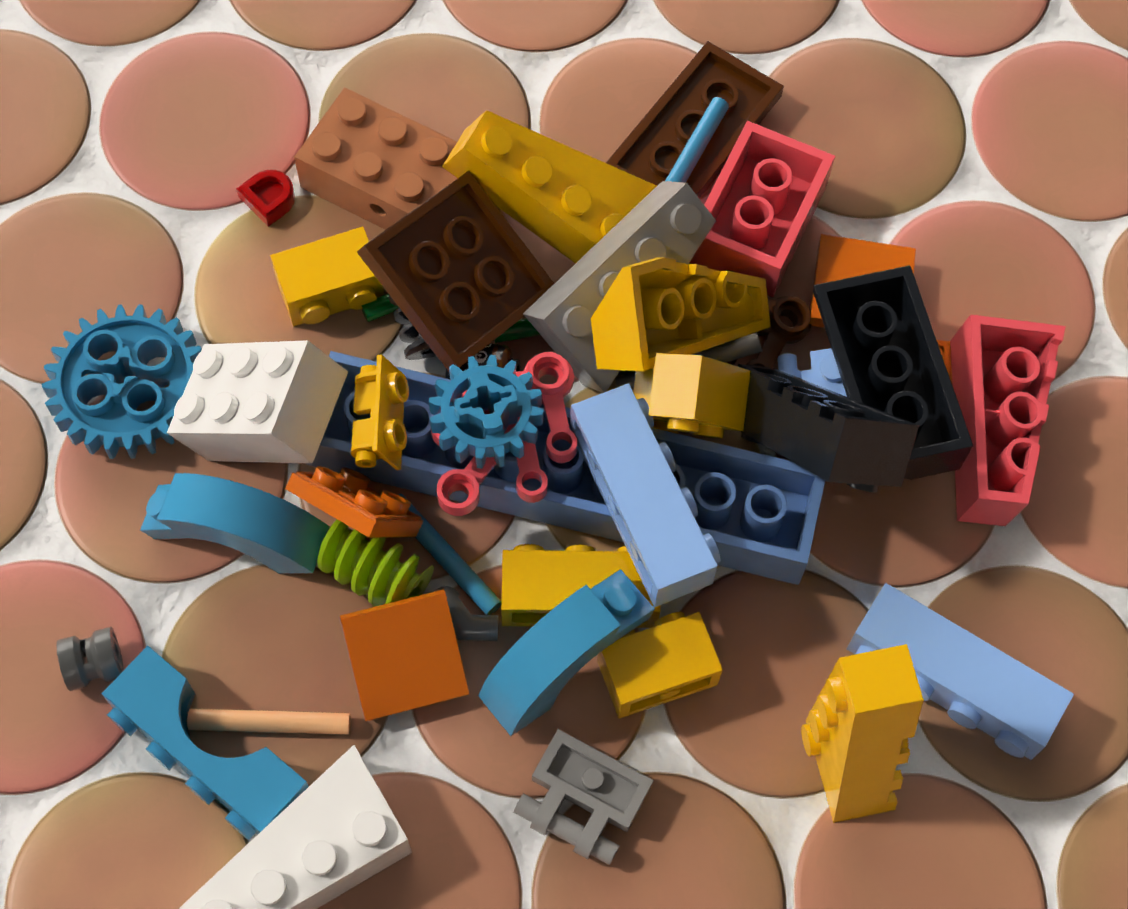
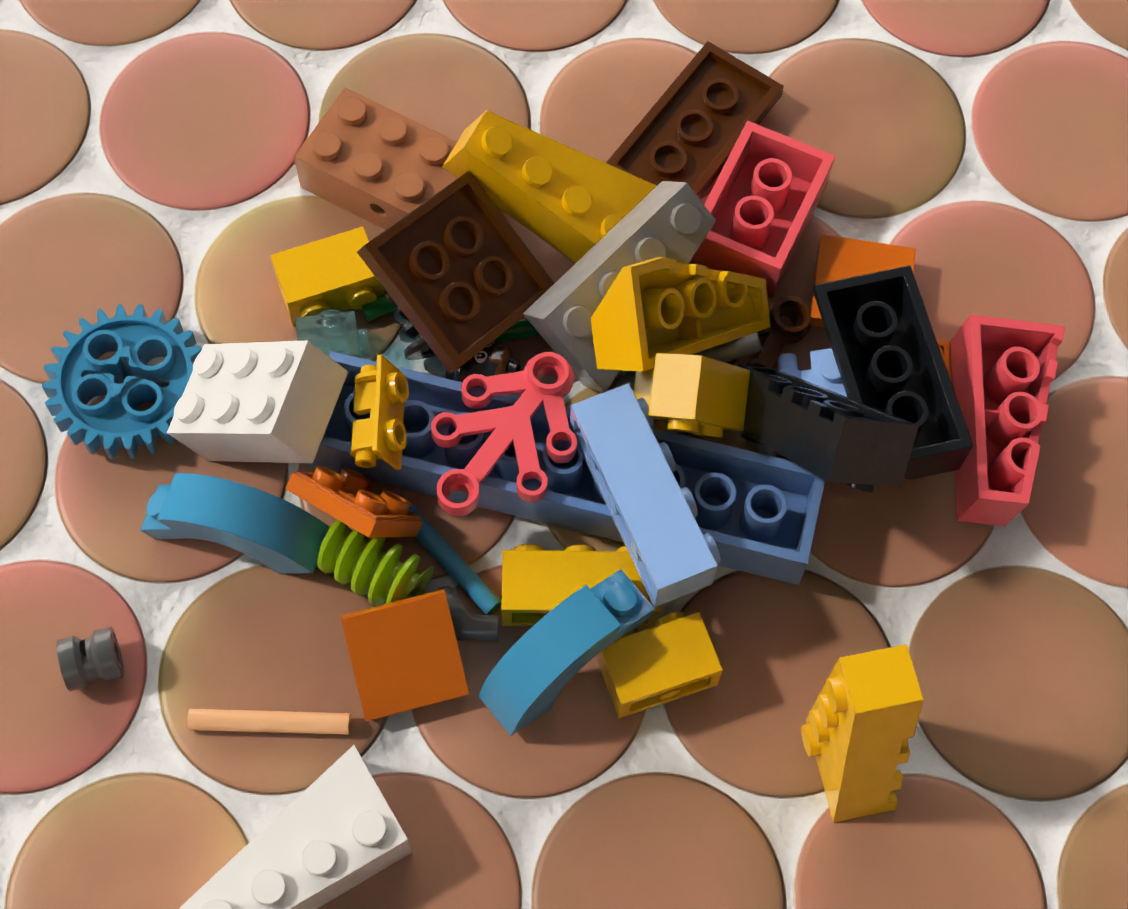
dark azure arch [101,646,309,840] -> none
red tile [236,170,295,227] -> none
dark azure gear [429,355,543,469] -> none
light grey plate [513,729,654,865] -> none
dark azure bar [665,97,729,182] -> none
light blue brick [846,583,1074,760] -> none
none -> clear light blue brick [295,310,371,358]

